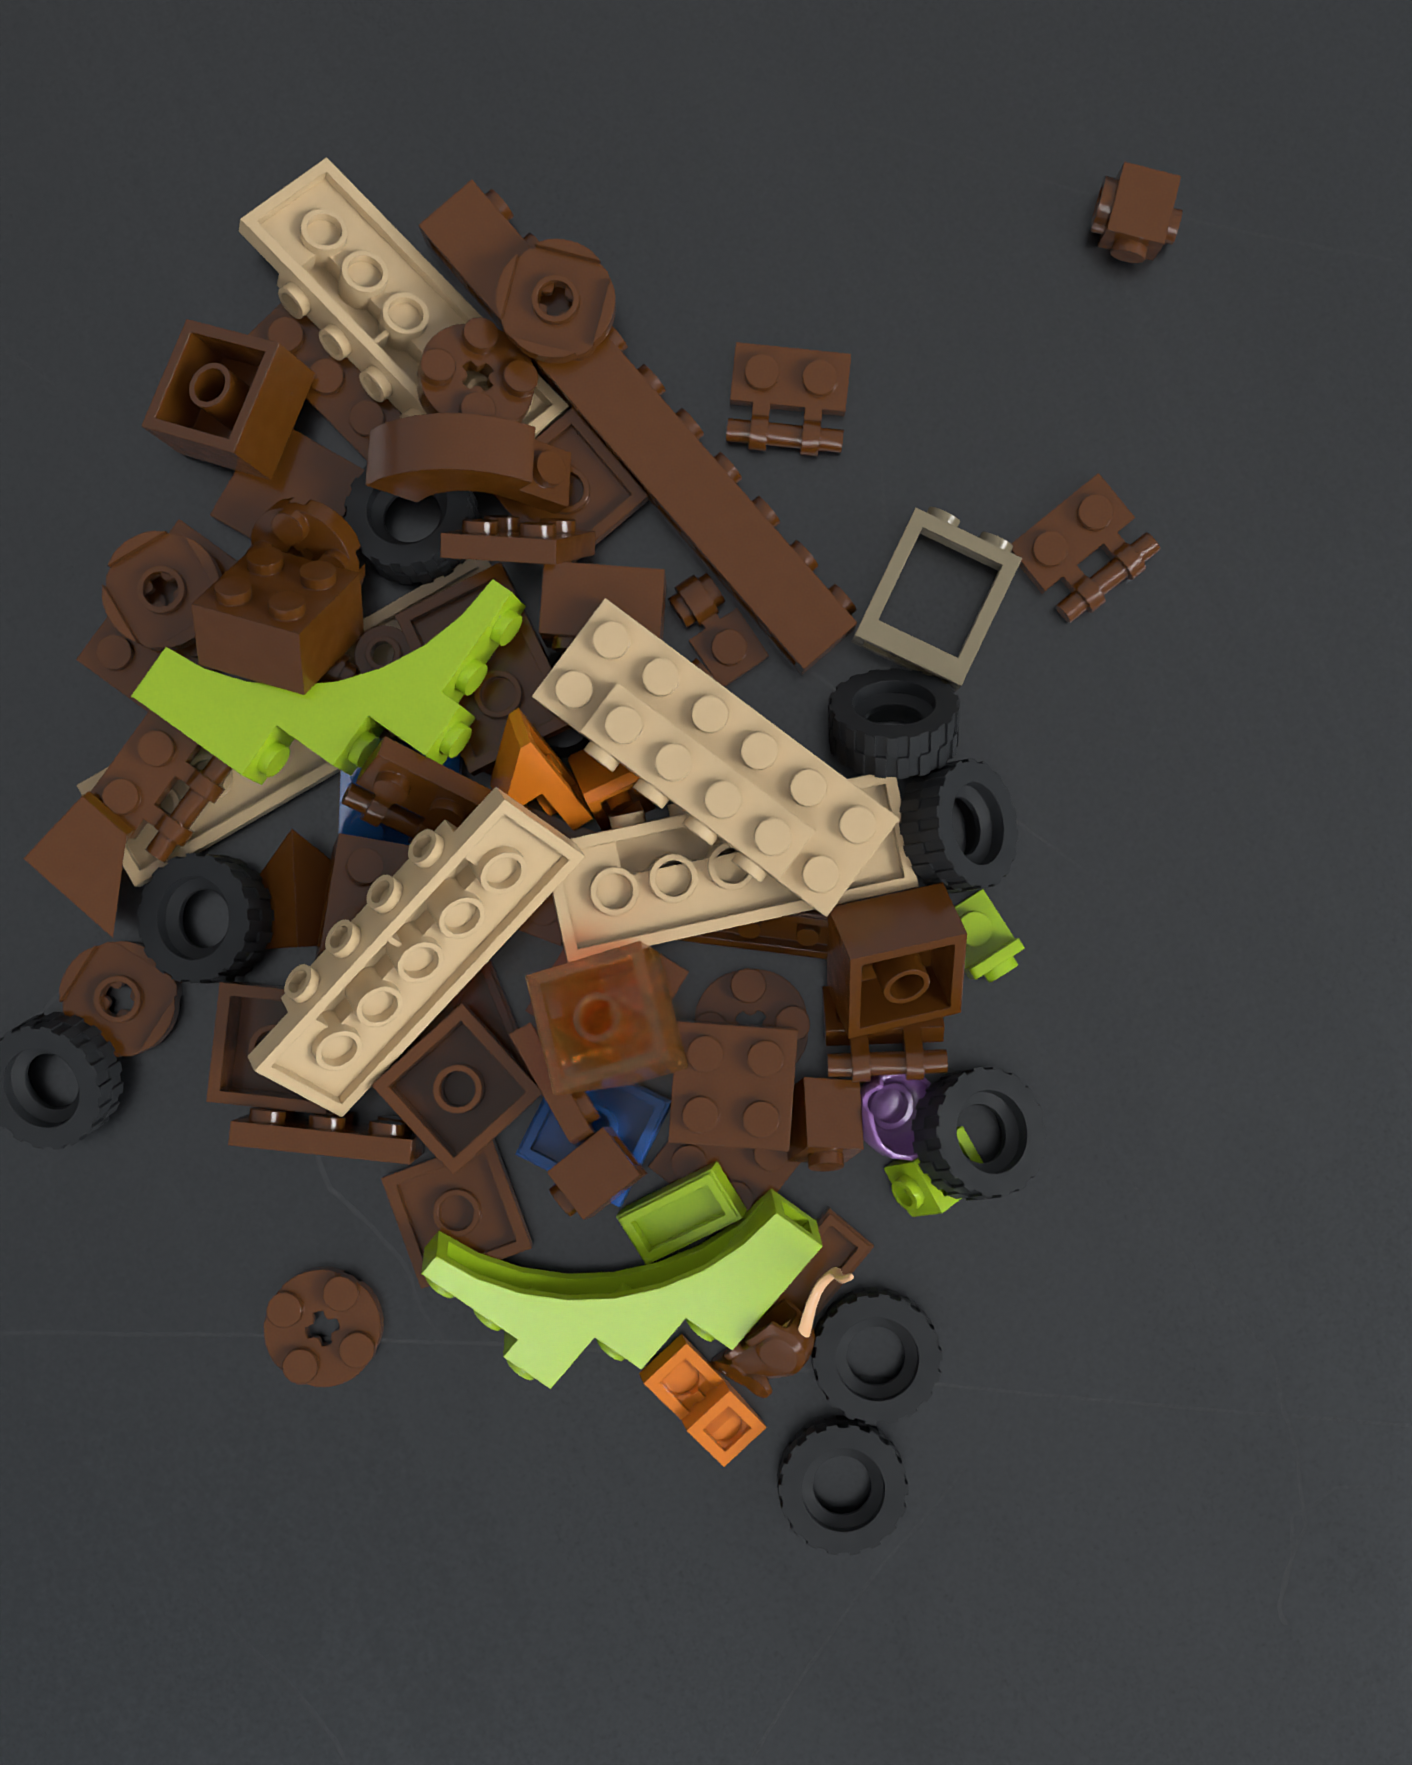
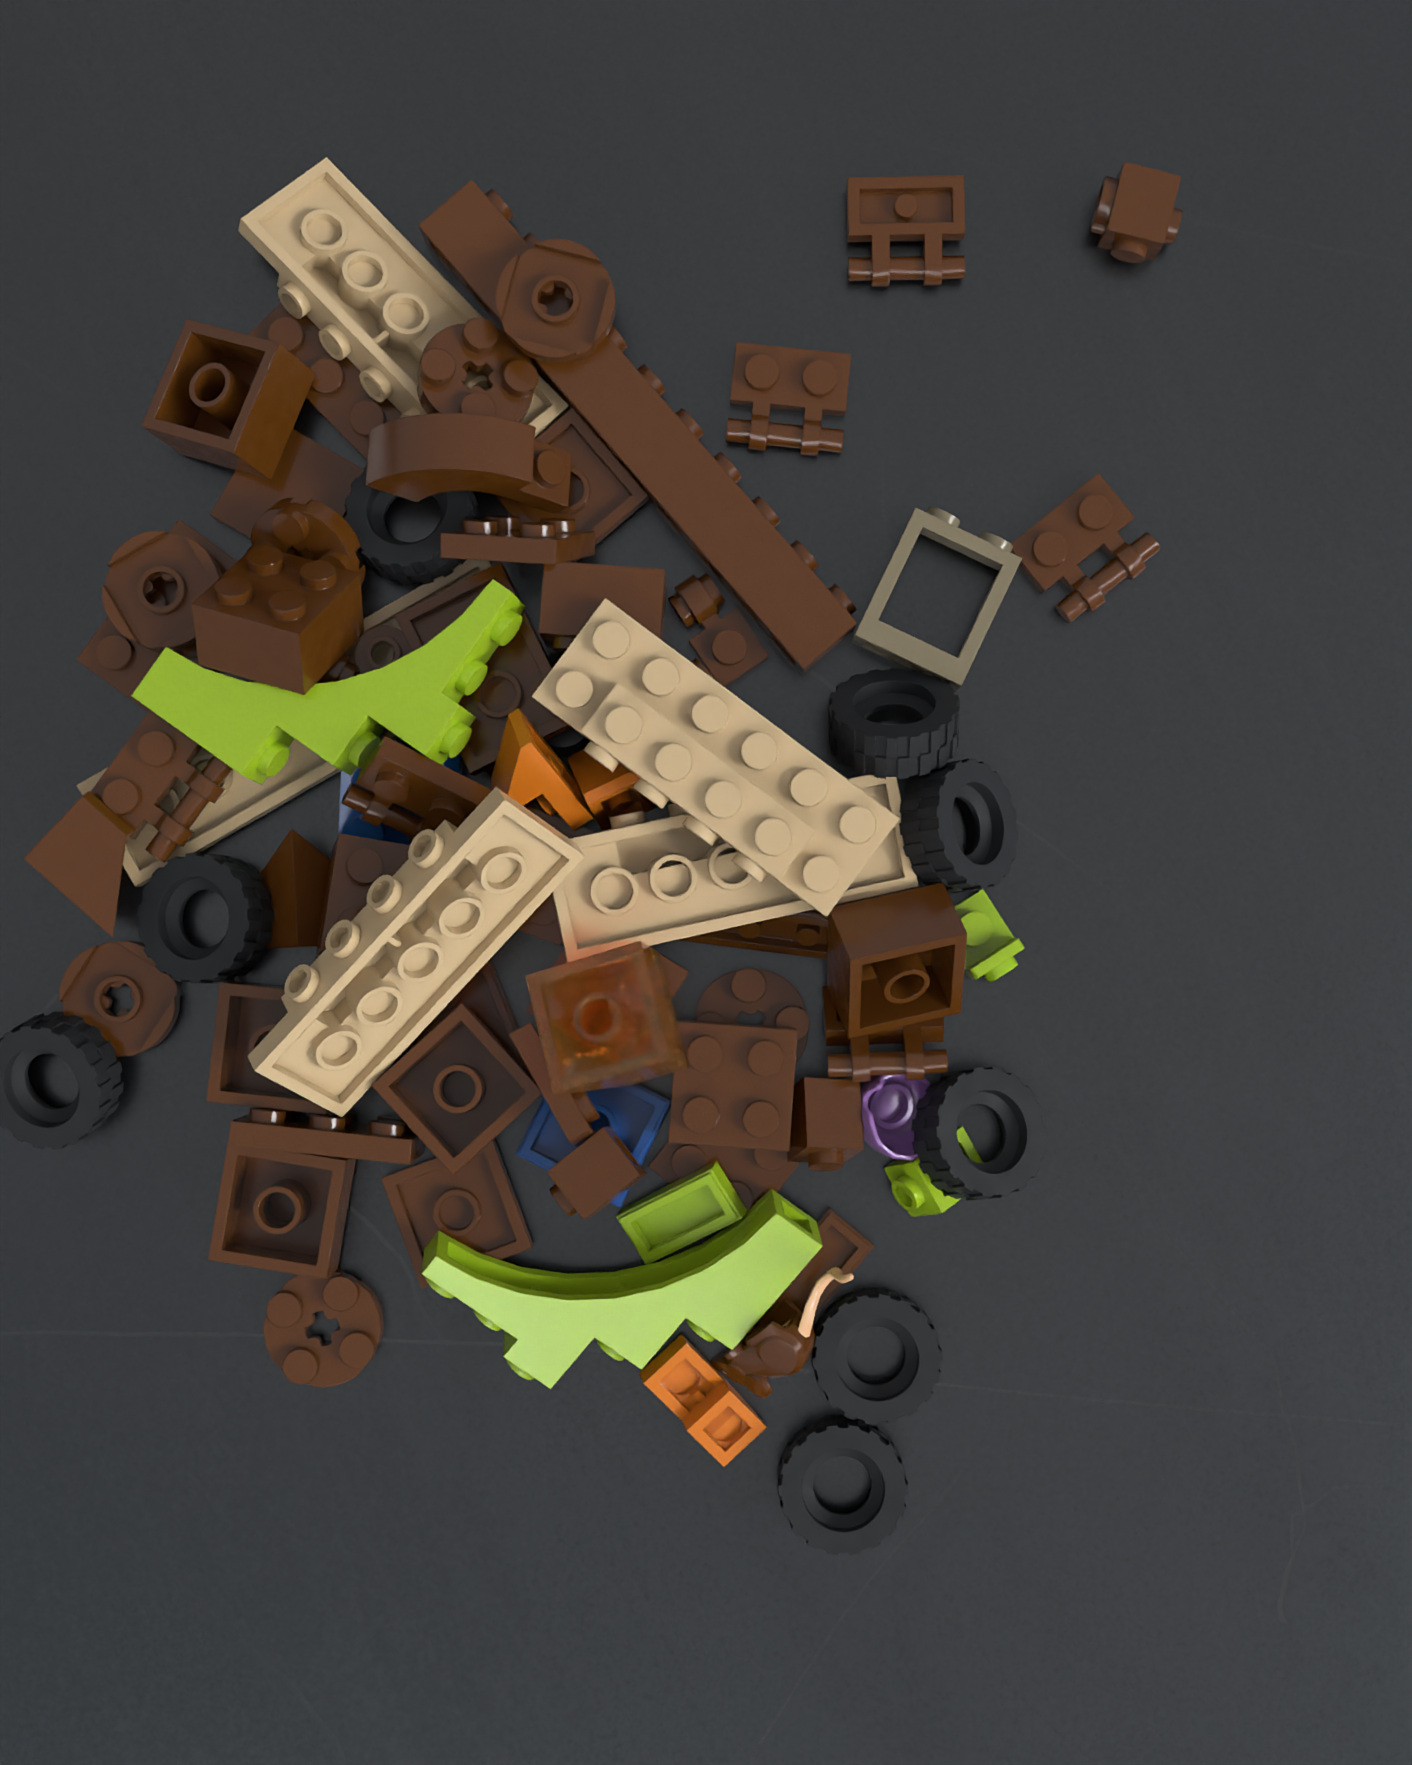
none -> reddish brown brick [208,1143,356,1279]
none -> reddish brown plate [846,175,965,287]

